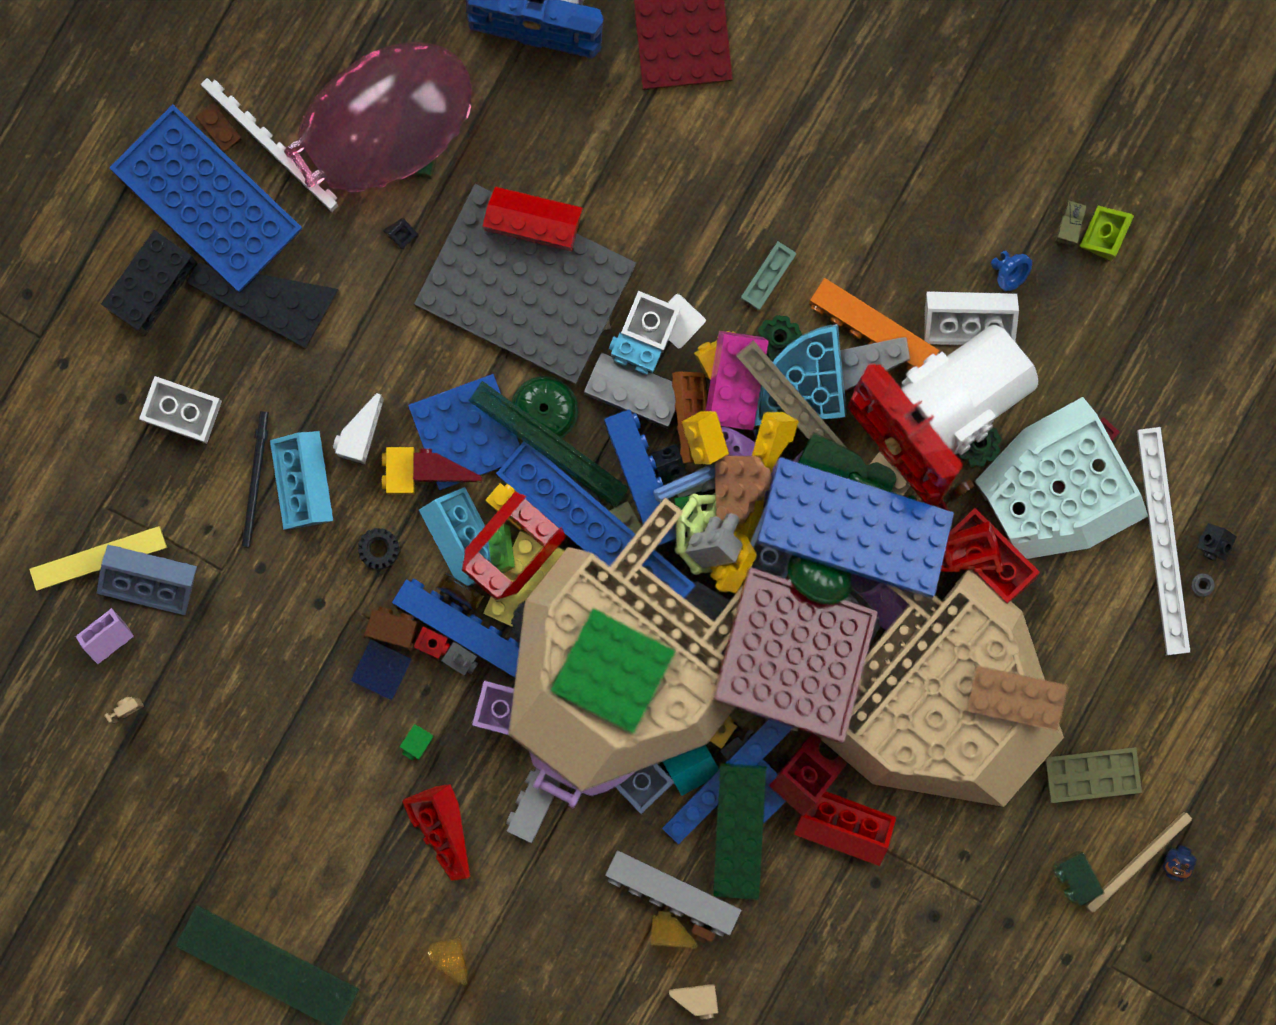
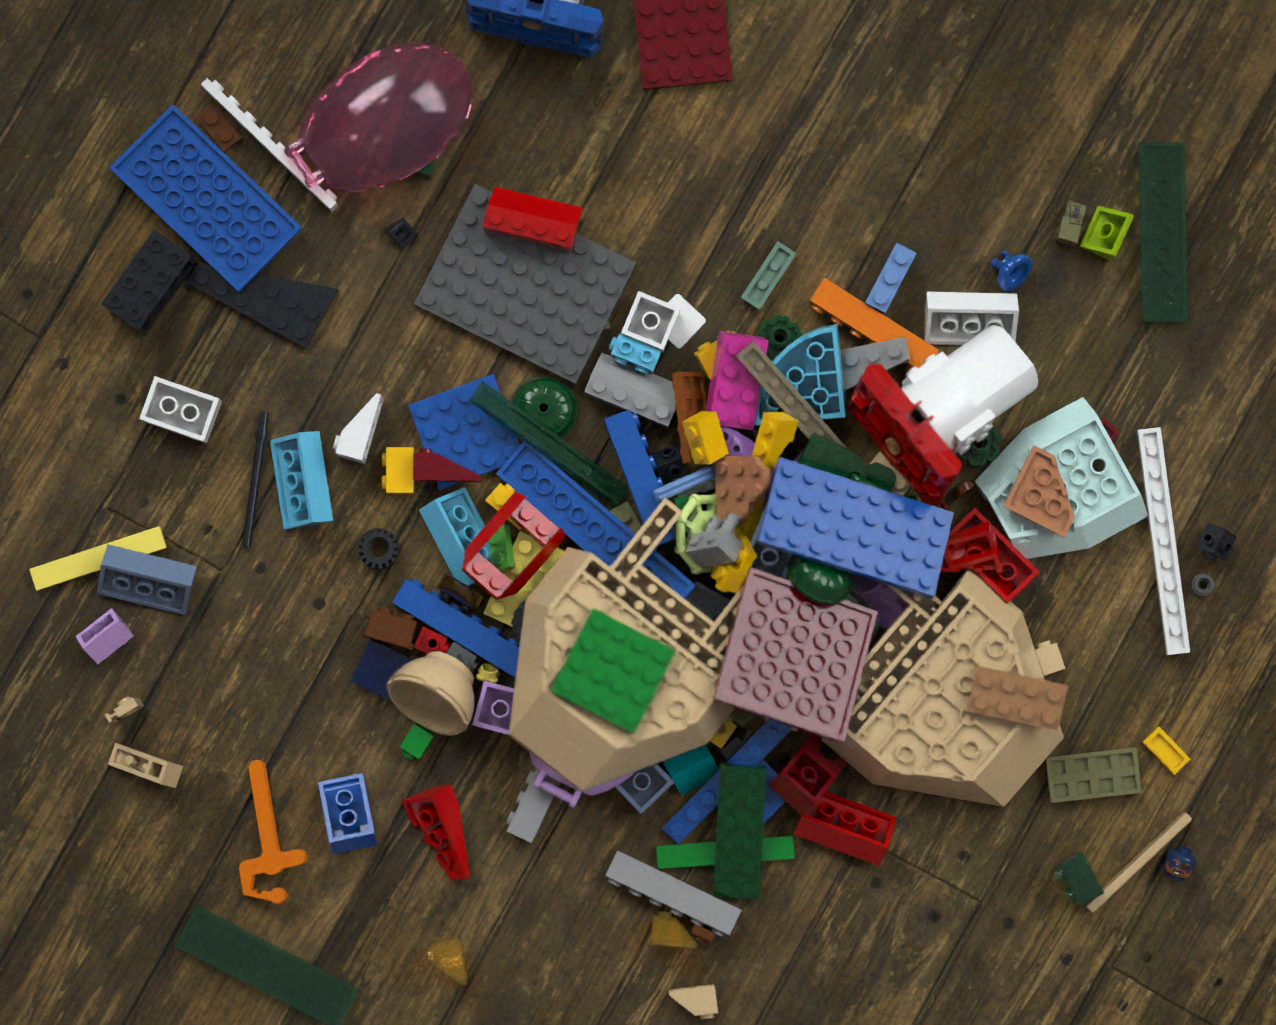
none -> tan slope [108,743,183,788]
none -> orange piece [239,760,307,904]
none -> blue slope [318,773,377,854]
none -> tan piece [386,651,474,736]
none -> light yellow plate [476,663,500,683]
none -> green tile [656,836,795,869]
none -> medium blue brick [865,243,916,315]
none -> nougat plate [1003,445,1075,538]
none -> tan brick [1035,640,1065,676]
none -> clear green plate [1138,142,1188,323]
none -> yellow tile [1142,726,1191,775]

